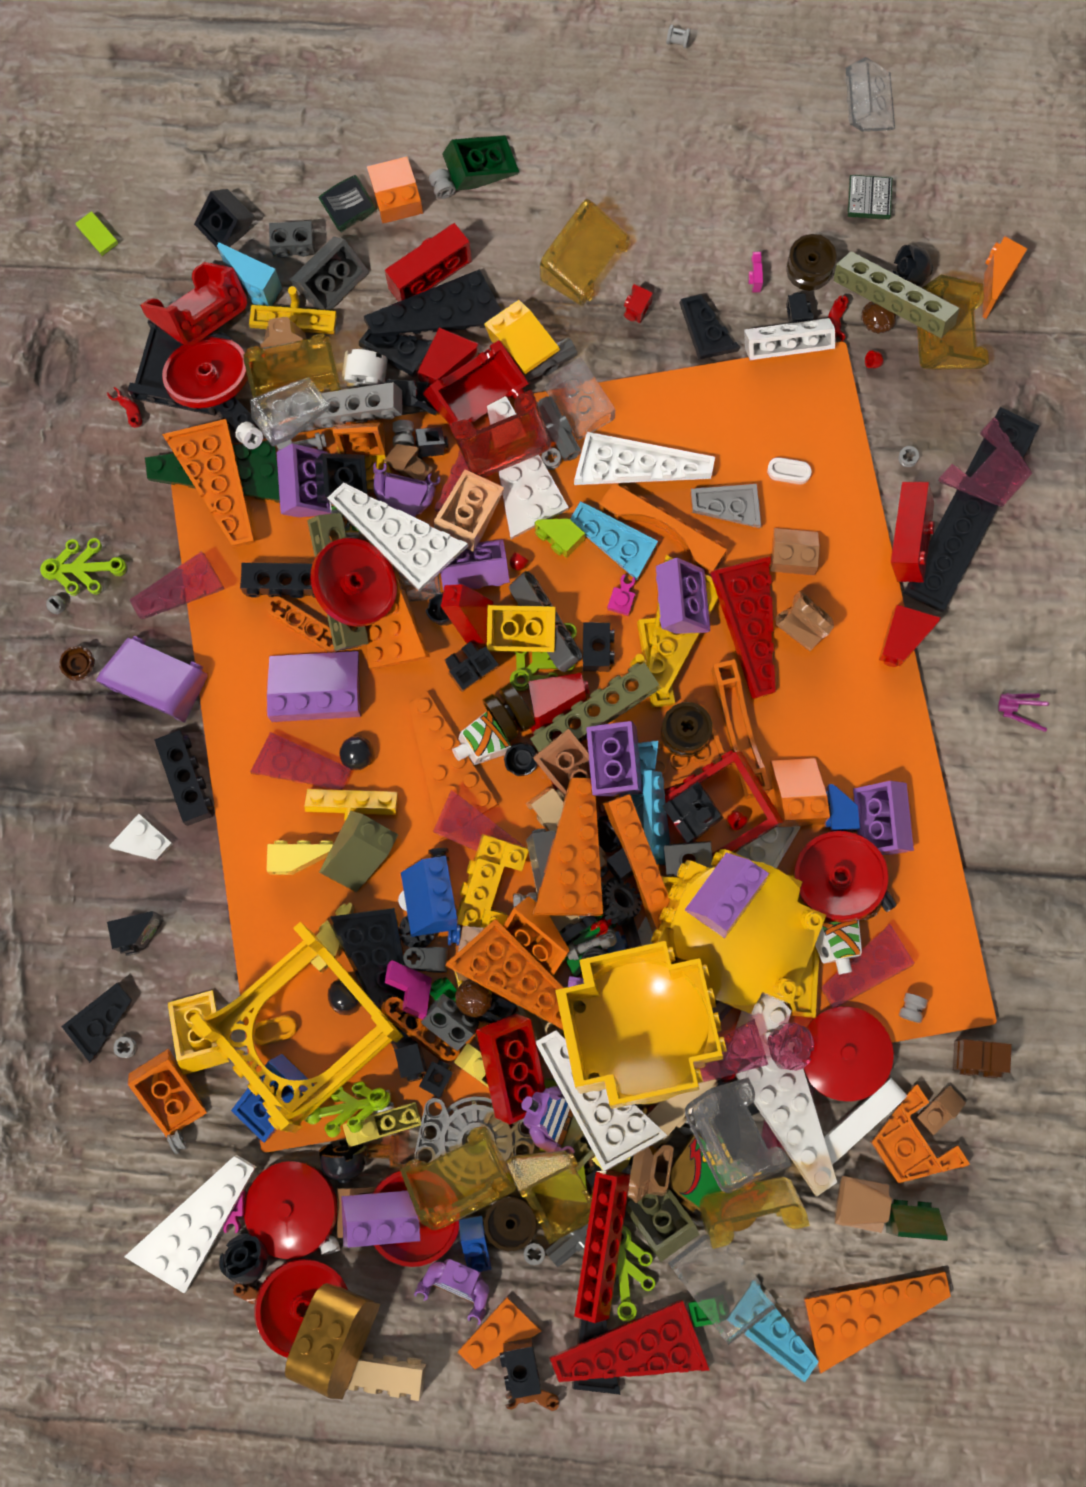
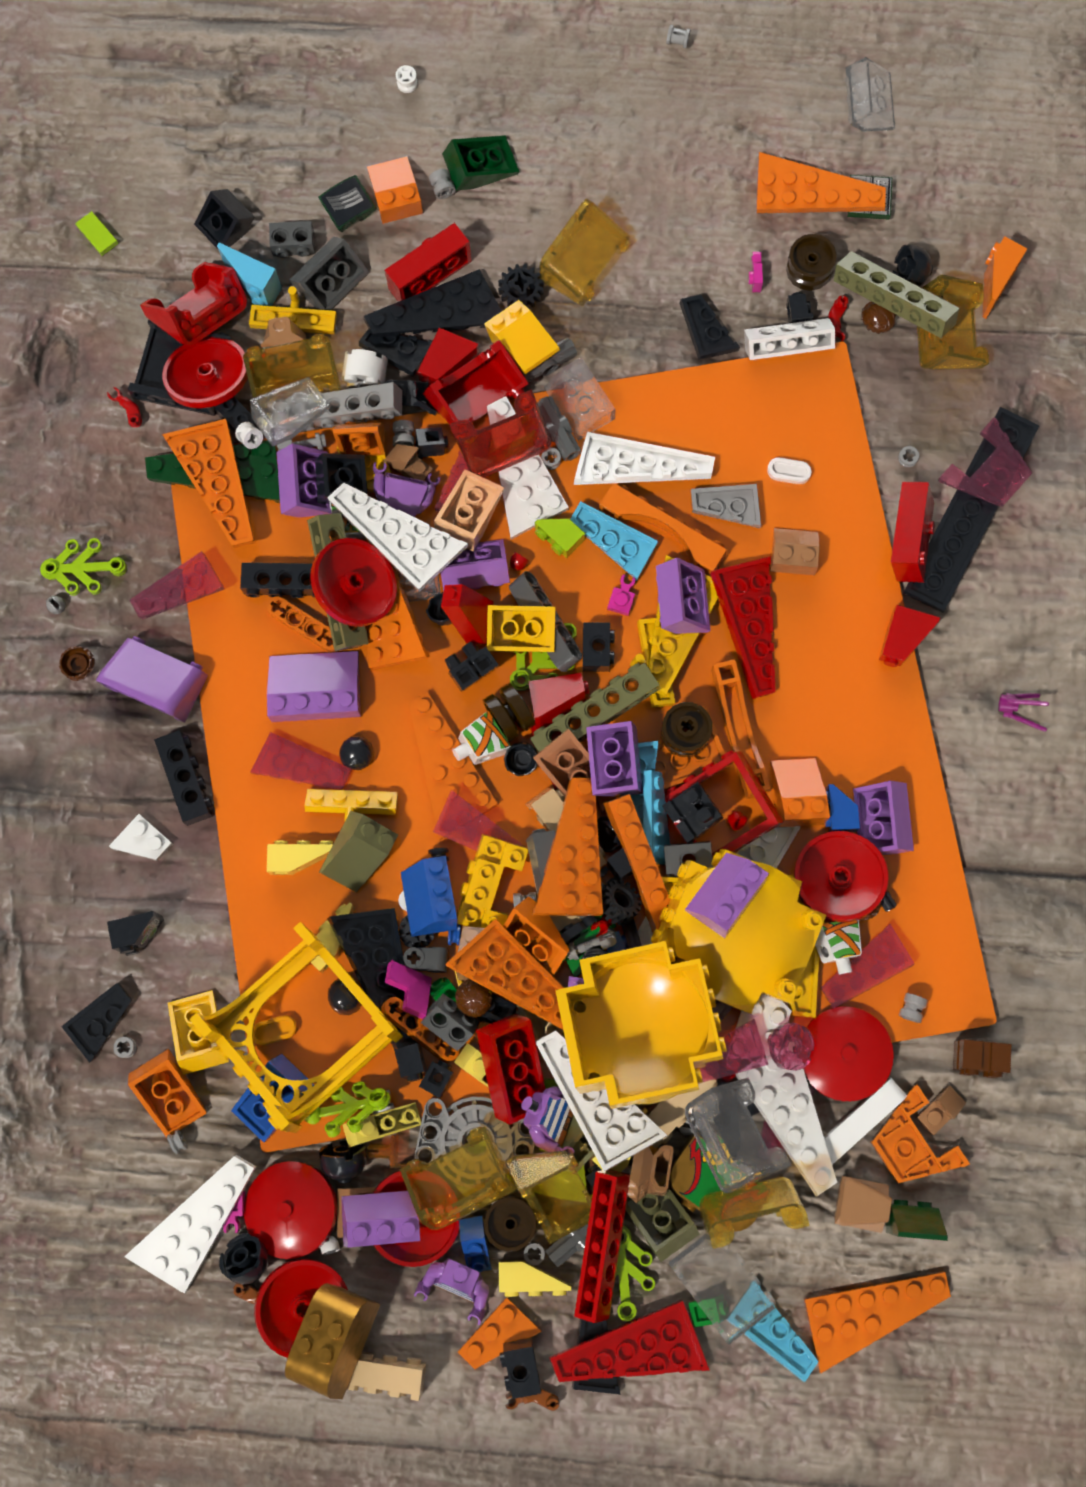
red brick [624,284,653,323] -> none
medium nougat piece [776,591,834,651] -> none
red hinge [865,351,884,369] -> none
none -> white wheel [396,65,418,93]
none -> black gear [498,264,544,307]
none -> light yellow slope [499,1260,571,1297]
none -> orange wing [757,152,886,213]

